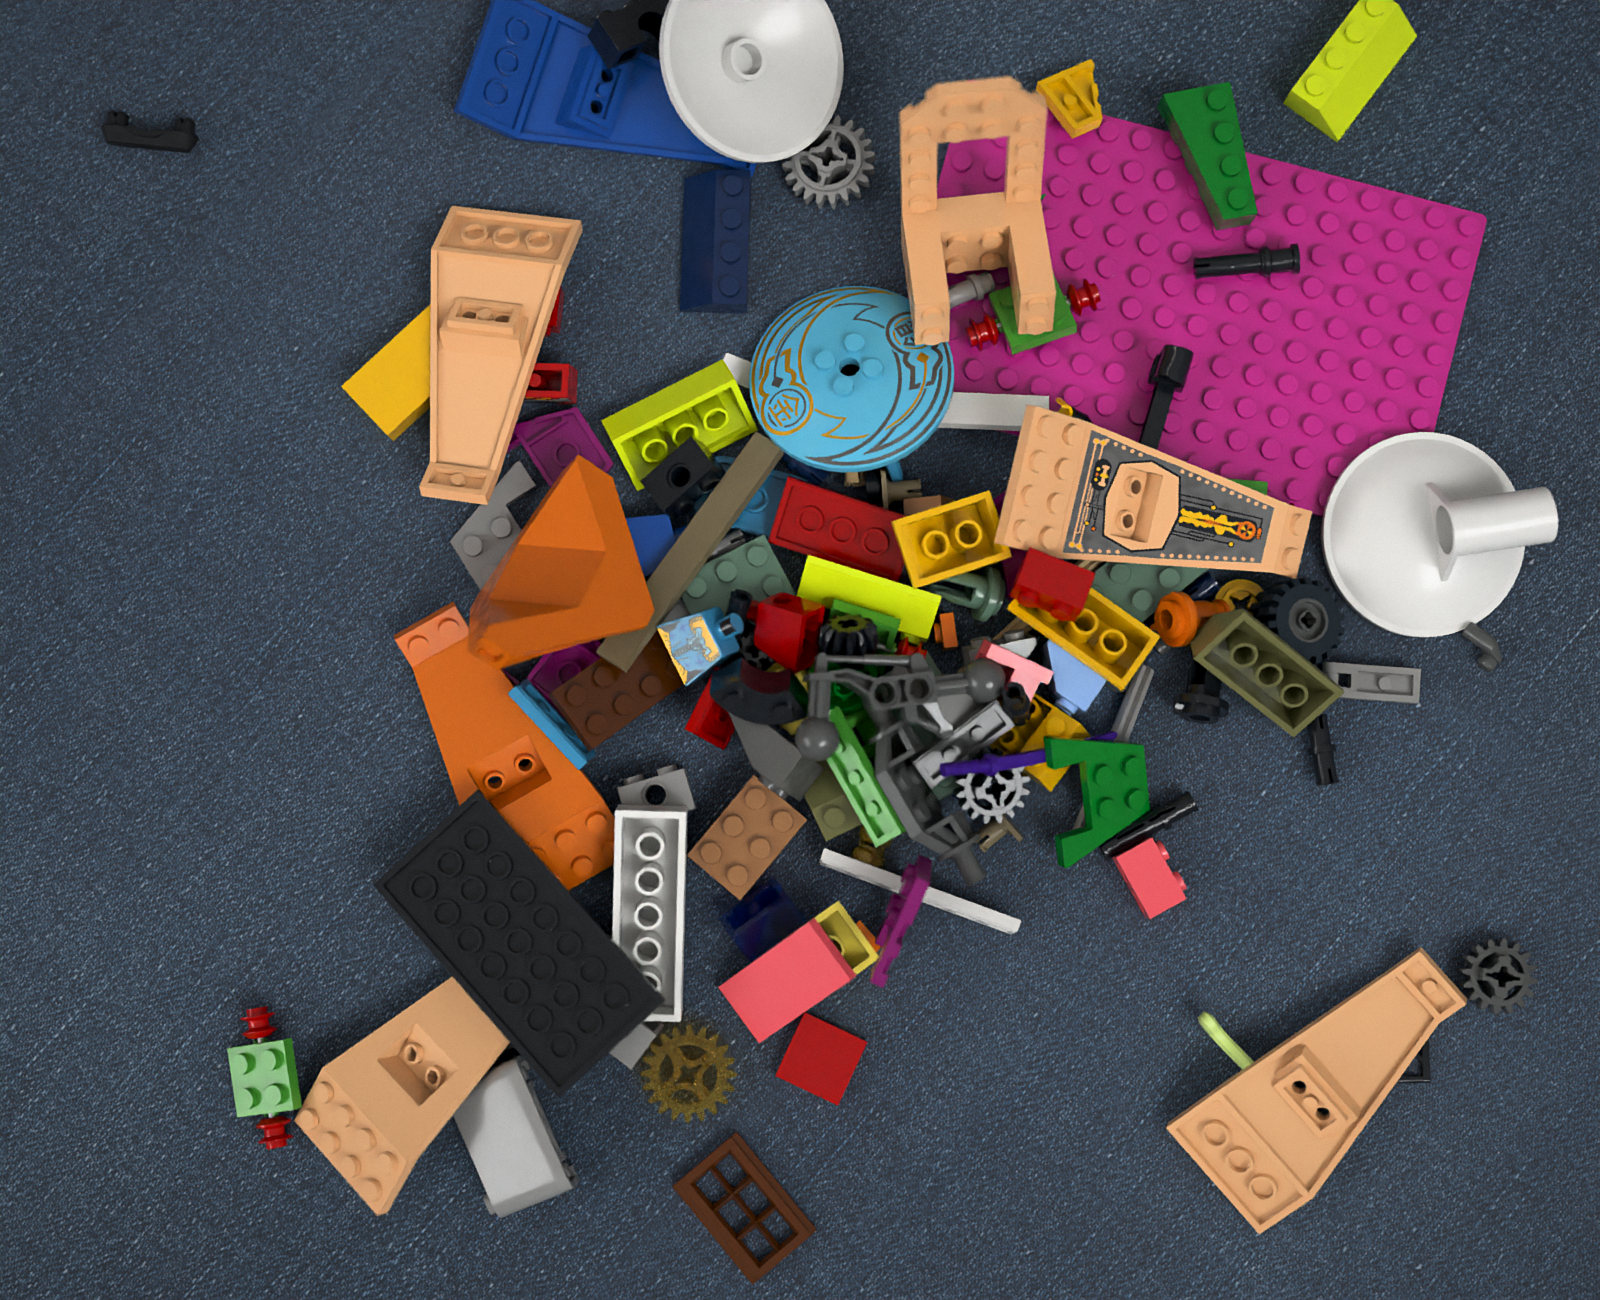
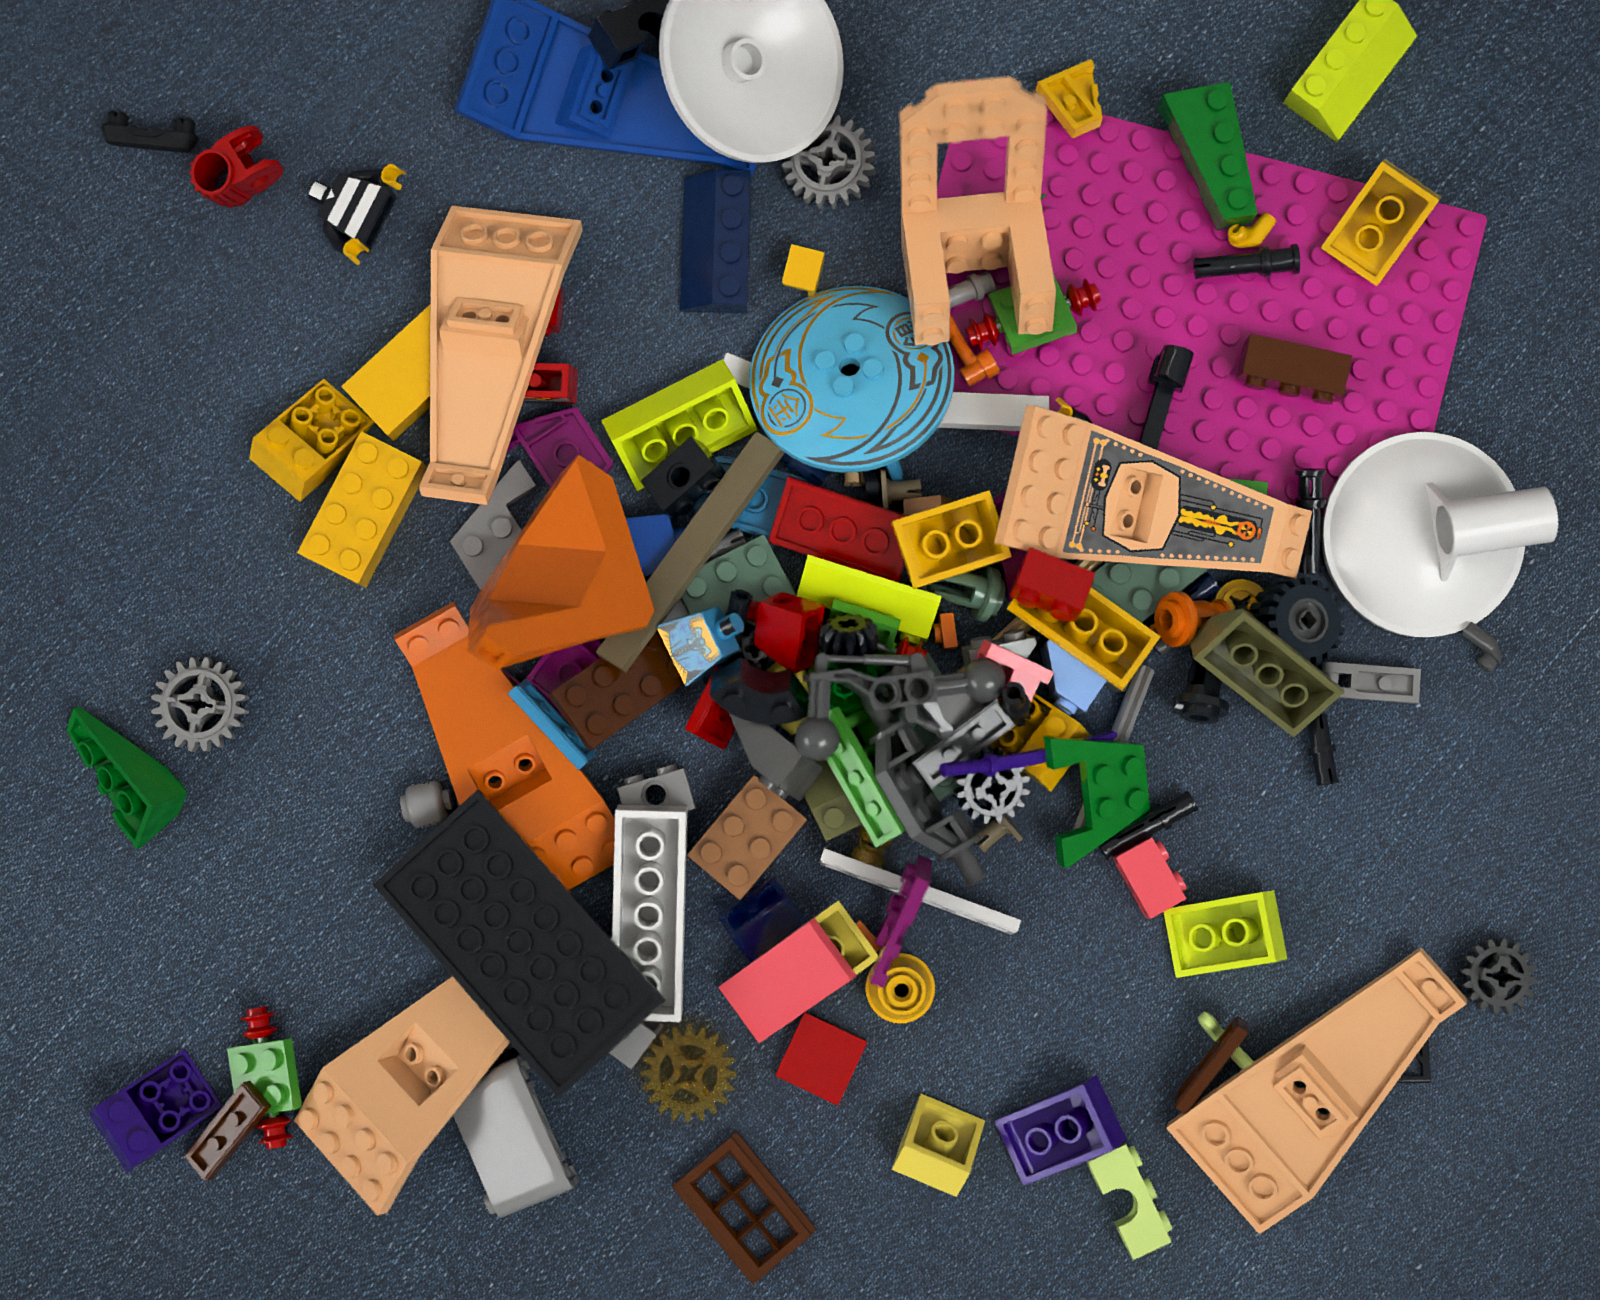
none -> green wedge [66,706,187,849]
none -> dark purple slope [89,1049,223,1173]
none -> light grey gear [151,657,249,752]
none -> reddish brown tile [184,1081,271,1181]
none -> red piece [188,126,284,209]
none -> yellow slope [249,379,374,502]
none -> yellow brick [297,431,427,588]
none -> torso [309,164,406,265]
none -> light grey head [400,780,454,829]
none -> yellow panel [782,244,824,297]
none -> yellow piece [865,953,935,1023]
none -> light yellow slope [892,1094,985,1197]
none -> orange brick [949,314,1001,387]
none -> dark purple slope [995,1075,1127,1185]
none -> yellowish green arch [1086,1142,1173,1260]
none -> neon yellow slope [1163,890,1288,978]
none -> reddish brown tile [1175,1016,1248,1114]
none -> yellow arm [1228,212,1277,248]
none -> reddish brown brick [1236,334,1352,405]
none -> black pin [1294,468,1326,574]
none -> yellow slope [1321,159,1442,286]

